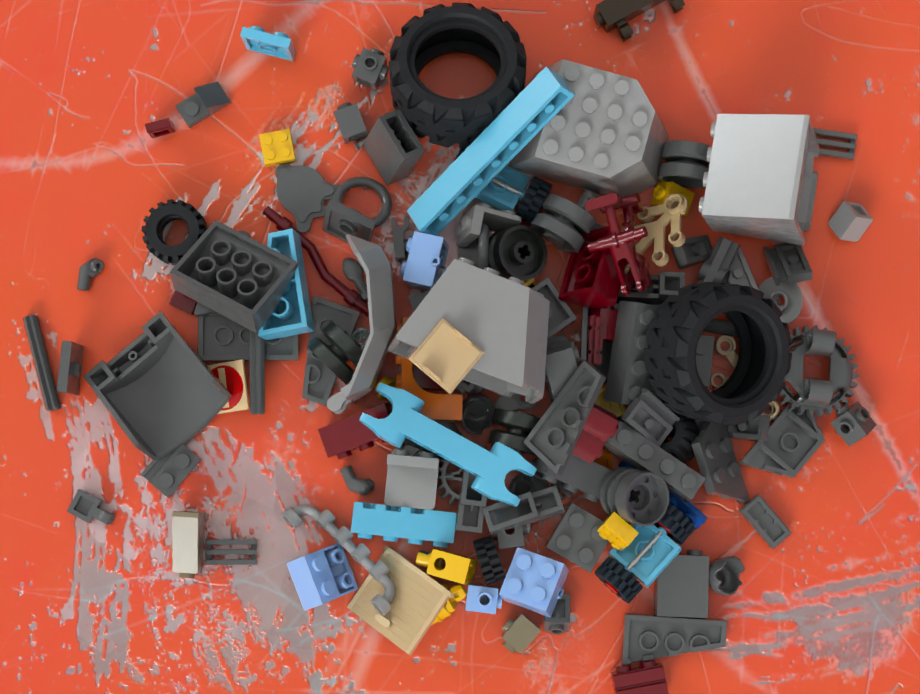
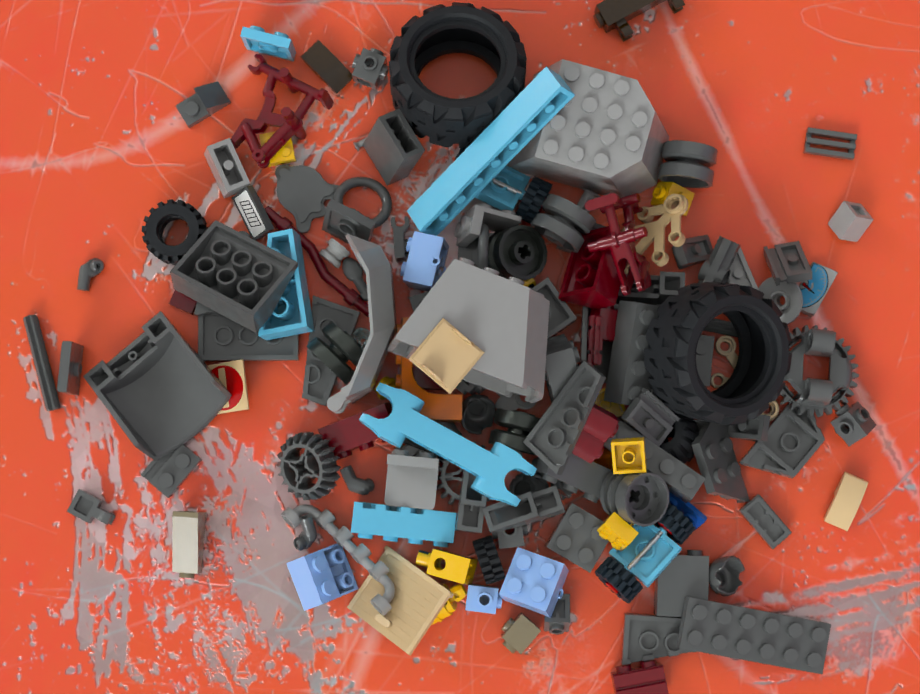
dark red tile [145,118,175,138] -> none
dark grey tile [205,539,257,565] -> none
dark grey axle [250,330,265,415] -> none
dark grey brick [333,103,368,144] -> none
windscreen [699,114,820,246] -> none
none -> light grey brick [204,138,250,199]
none -> dark red piece [231,54,334,168]
none -> tile [232,185,274,241]
none -> dark grey gear [276,432,341,500]
none -> dark grey arm [293,514,317,551]
none -> dark brown slope [301,40,353,94]
none -> light grey wheel [319,238,350,268]
none -> yellow piece [611,437,647,474]
none -> dark grey plate [676,596,831,674]
none -> slope [799,262,838,317]
none -> tan slope [824,472,868,531]

